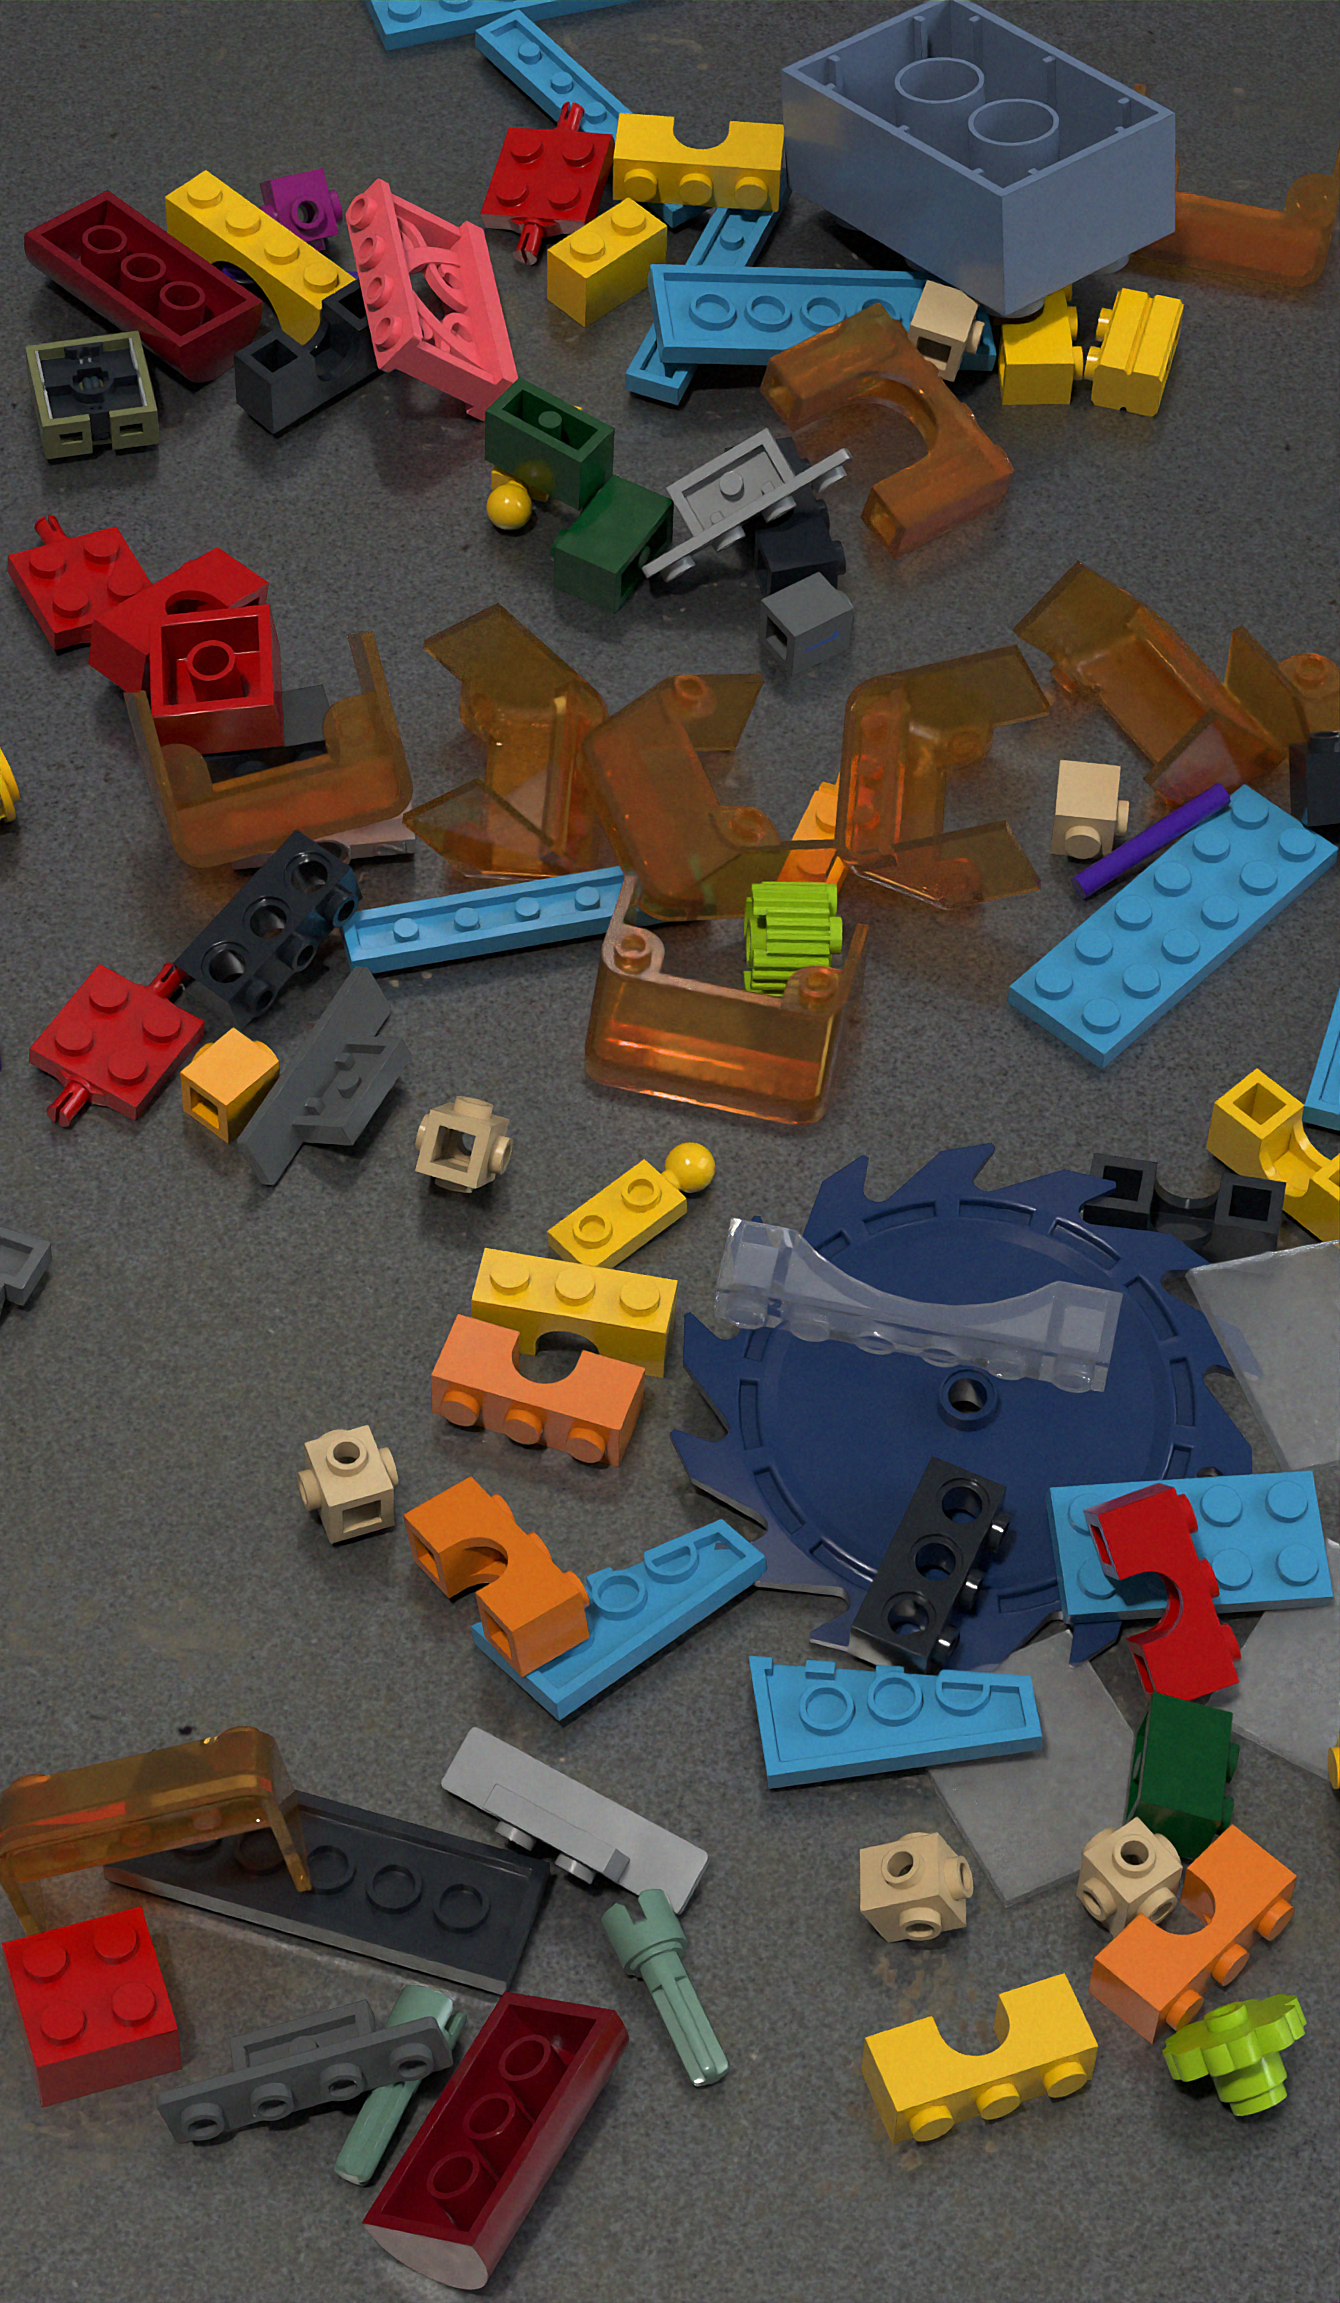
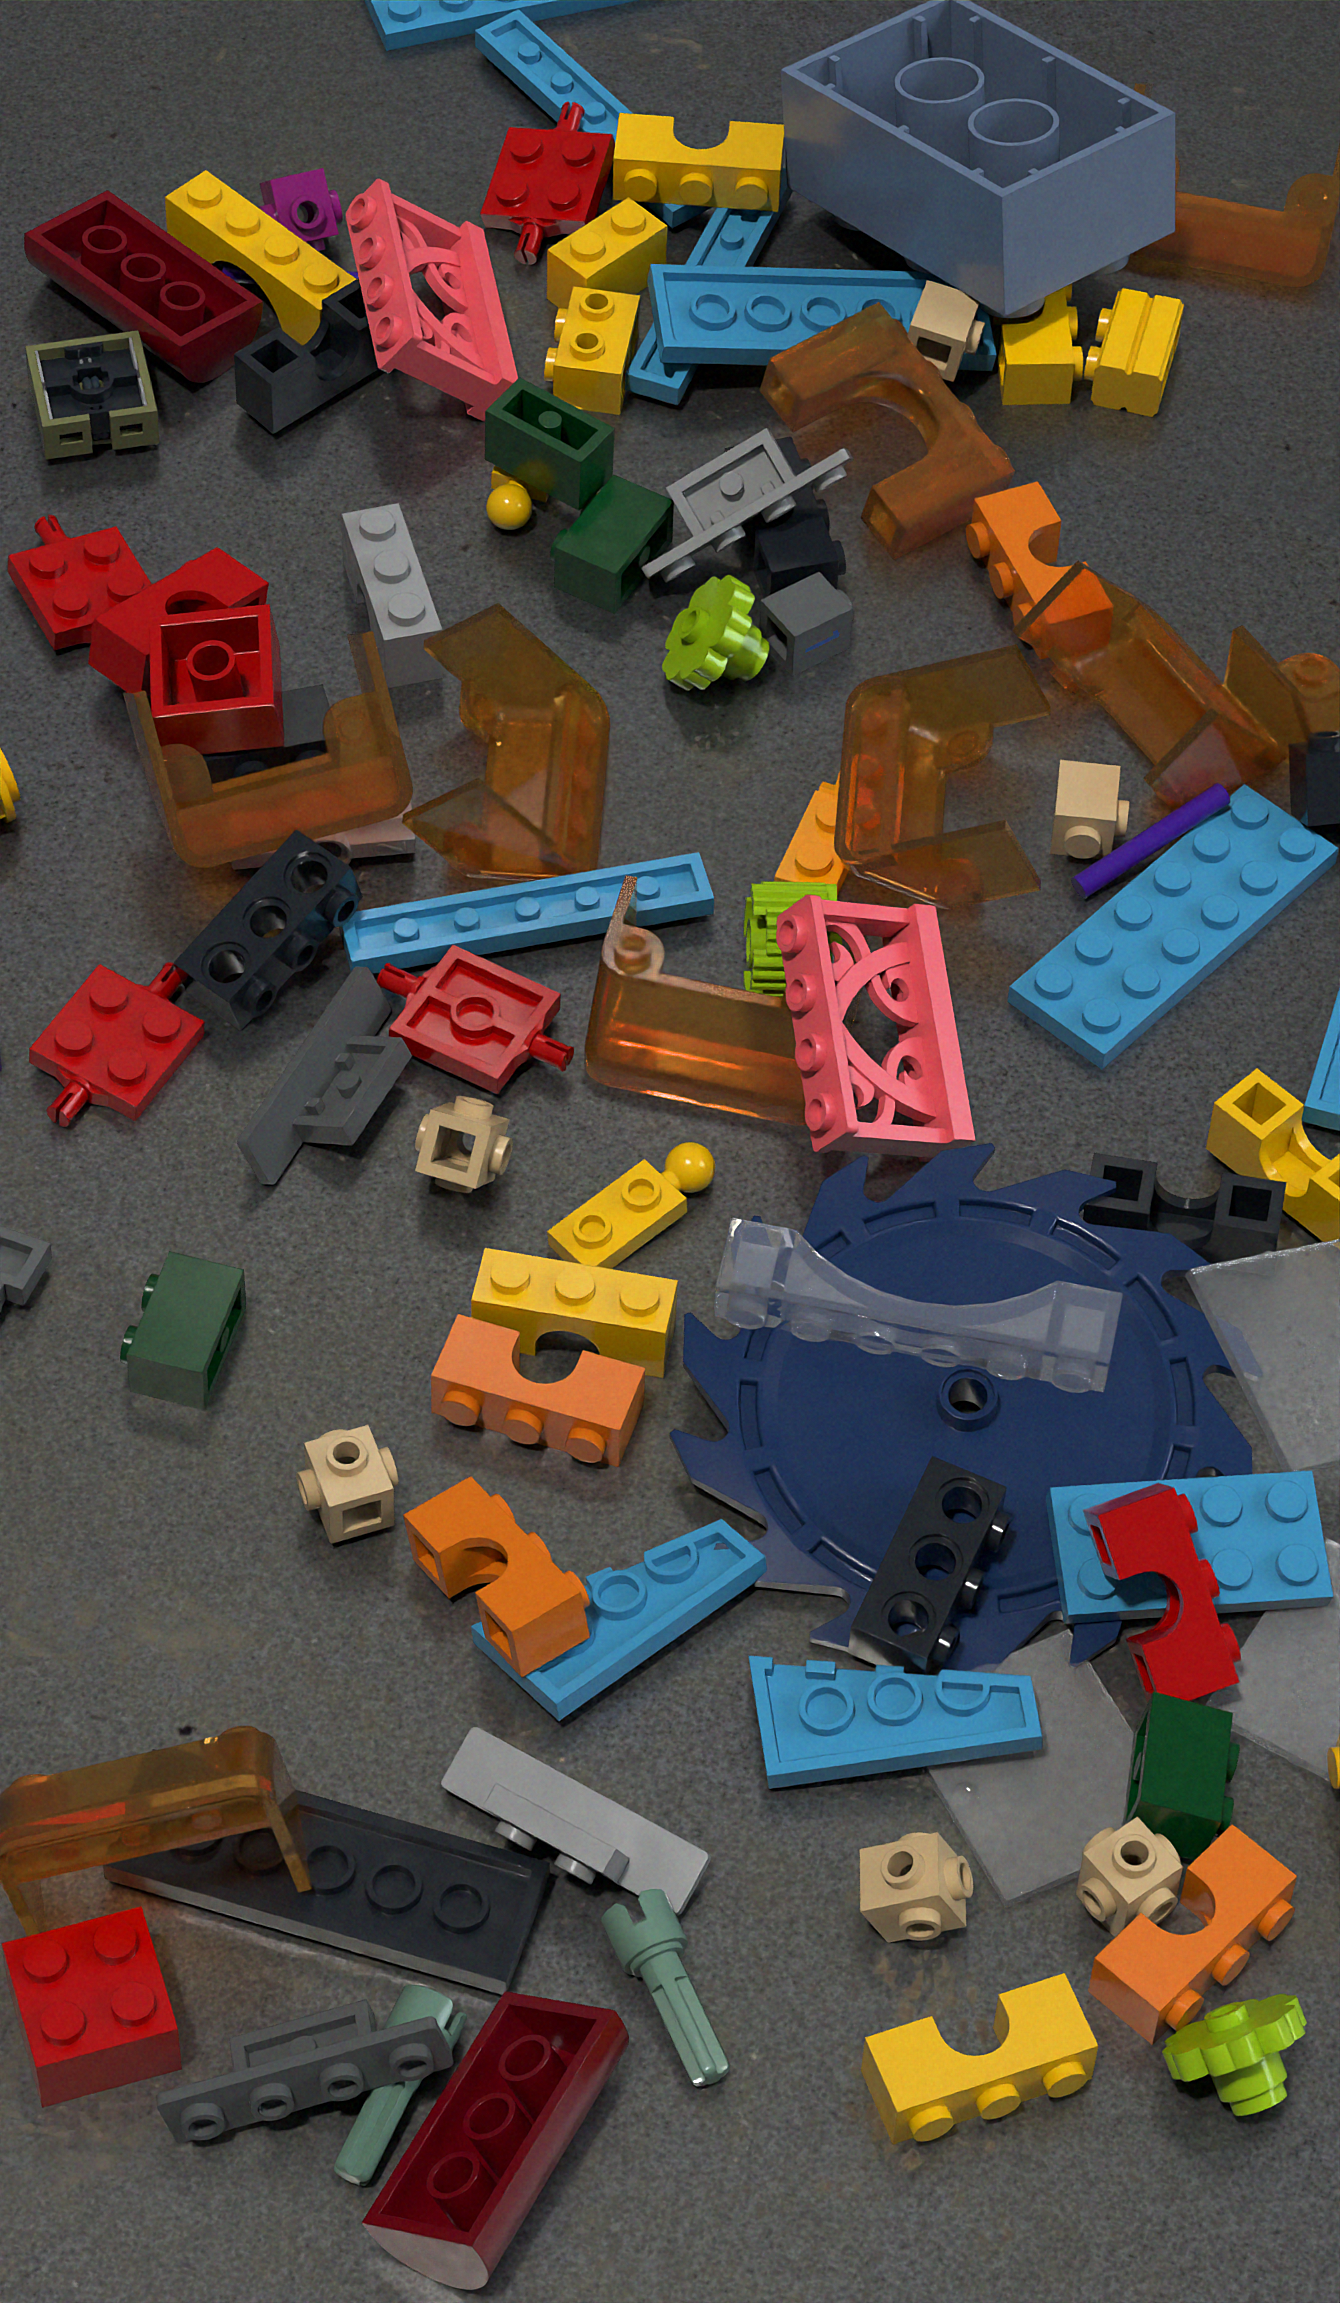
light orange brick [180,1028,280,1144] -> none
clear orange windscreen [576,673,841,921] -> none
none -> dark green brick [120,1251,246,1410]
none -> light grey arch [342,503,443,689]
none -> red plate [377,945,574,1094]
none -> yellow brick [544,286,640,415]
none -> lime plant [662,575,770,691]
none -> coral fence [776,895,976,1162]
none -> orange arch [966,481,1110,660]

